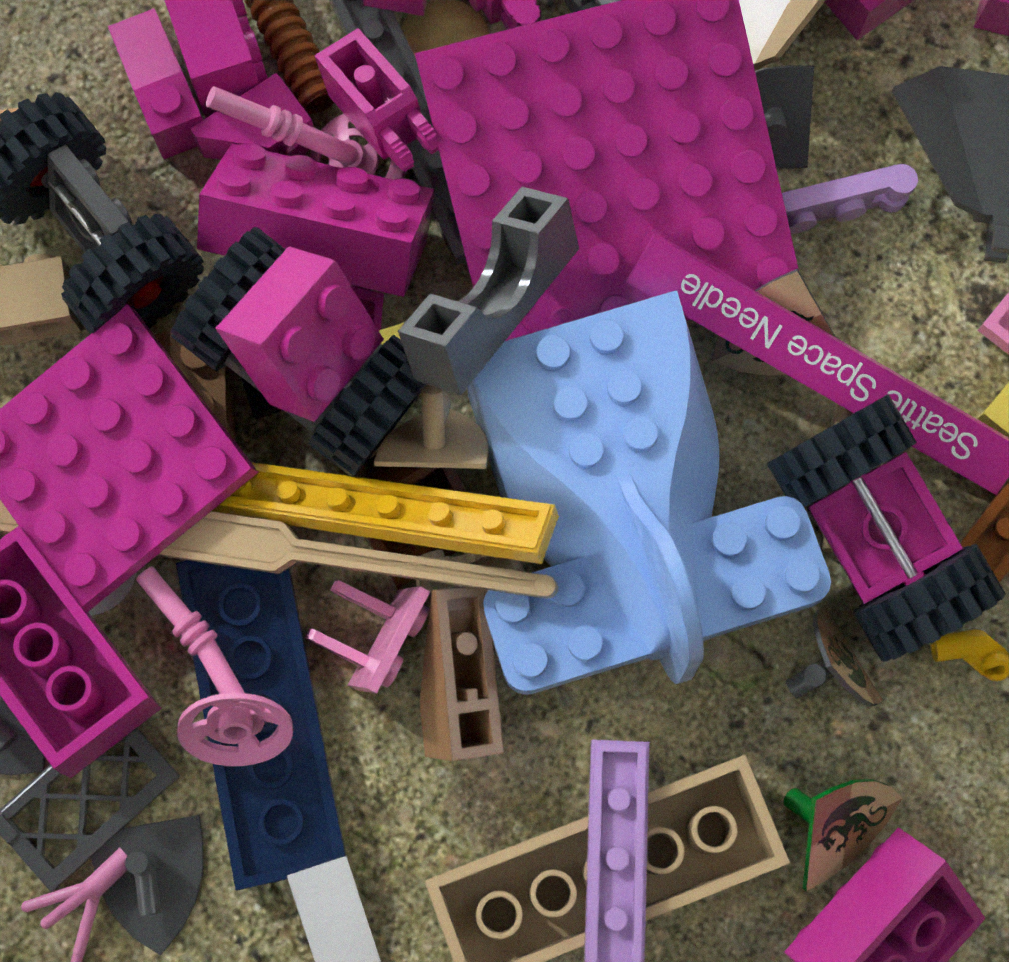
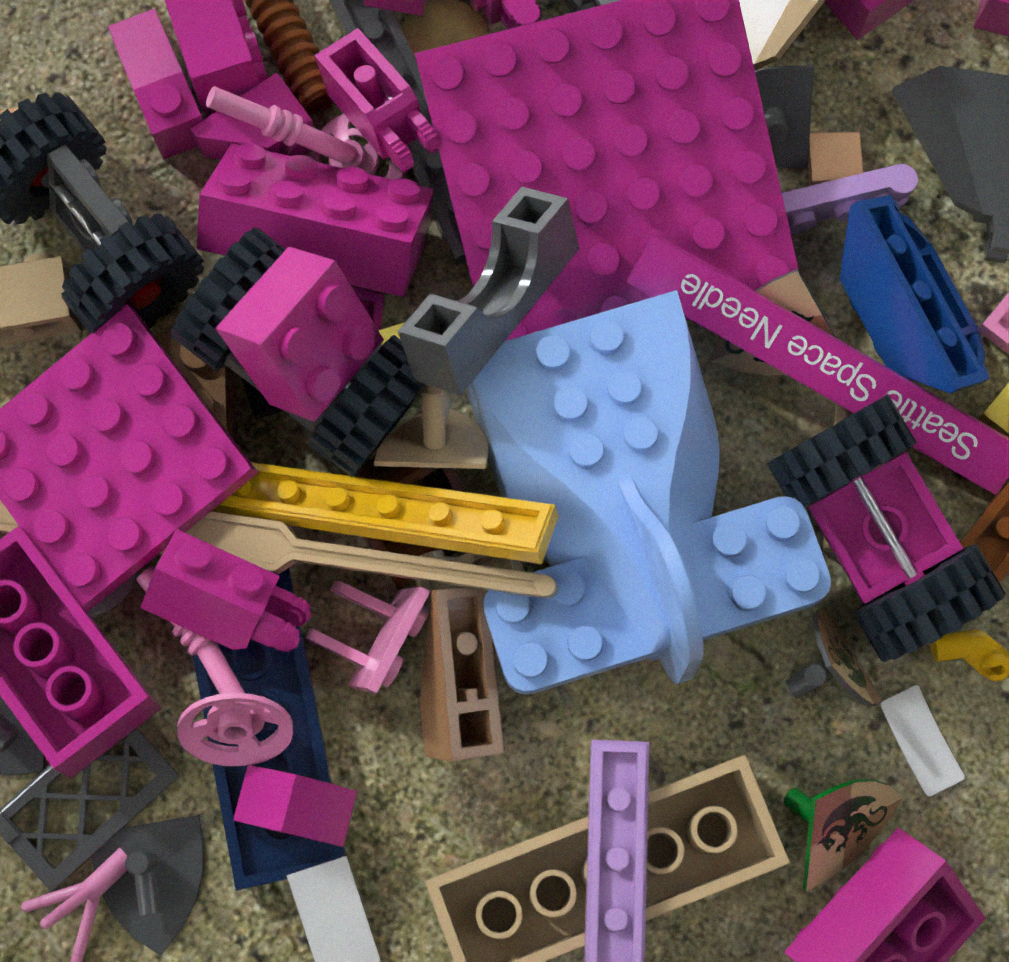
none -> dark pink hinge [140,529,312,653]
none -> dark pink slope [233,765,358,847]
none -> light nougat tile [808,132,863,186]
none -> blue wedge [840,195,990,394]
none -> white sticker [881,685,965,797]

